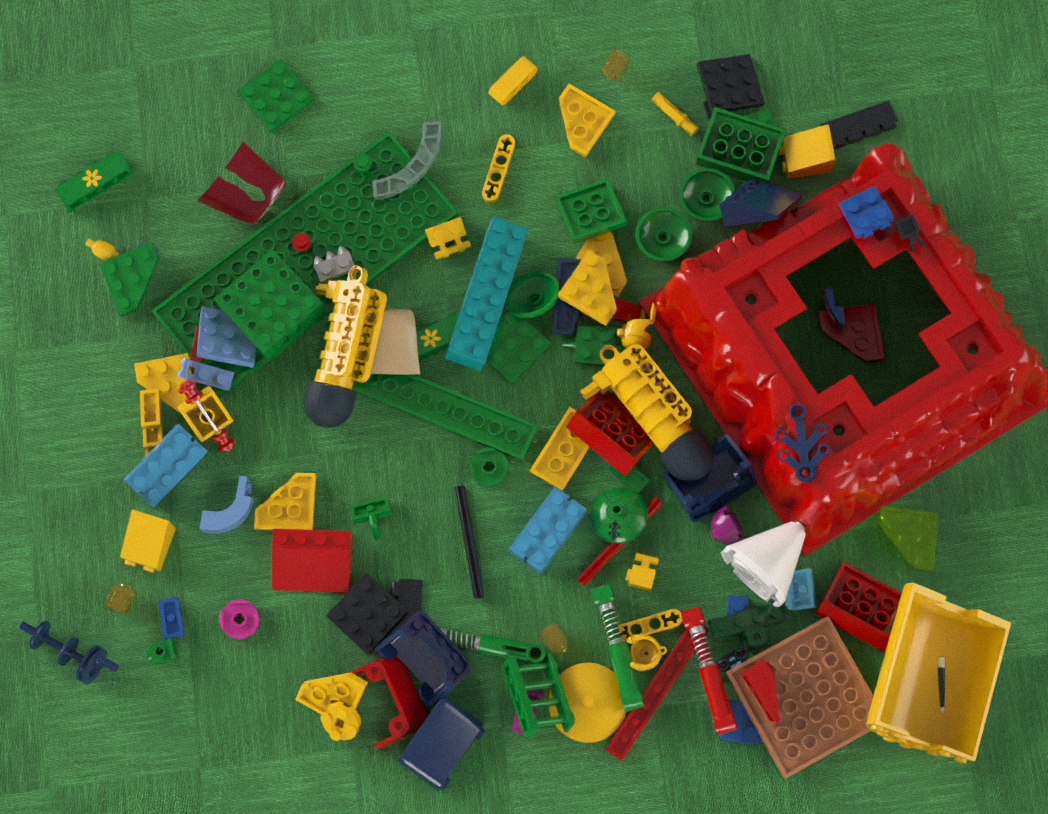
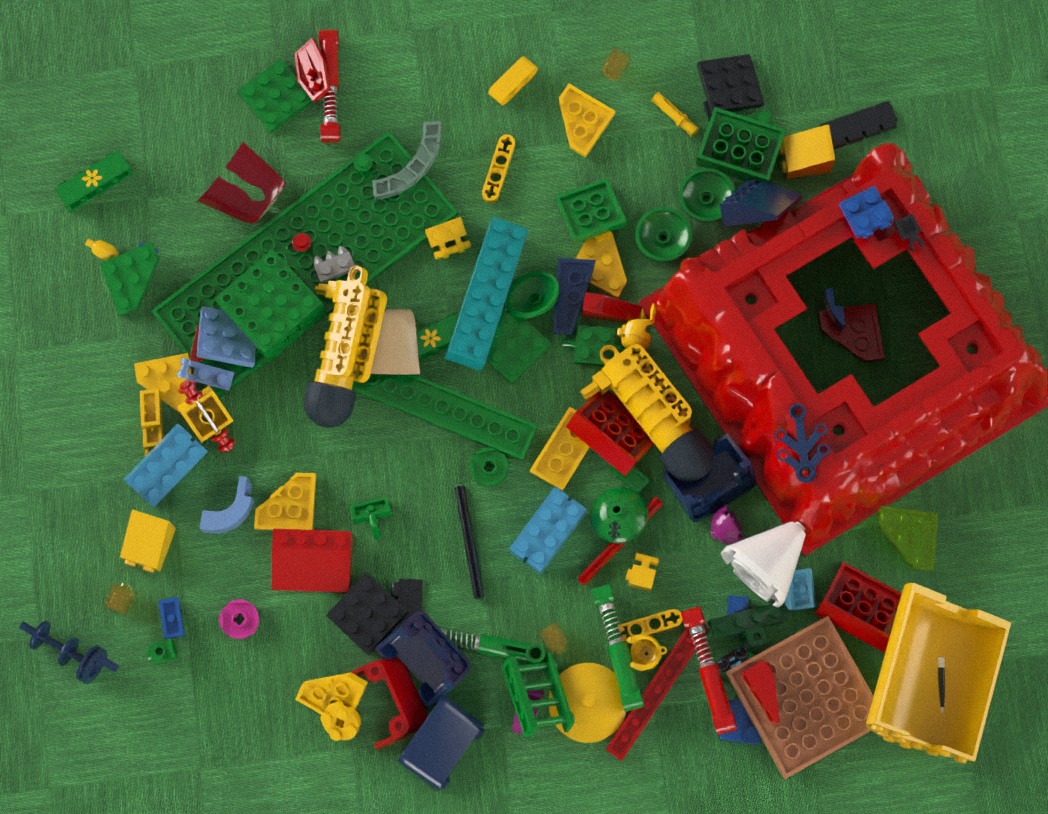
yellow plate [558,250,617,326] -> none
none -> piece [294,38,331,102]
none -> red piece [319,29,341,143]

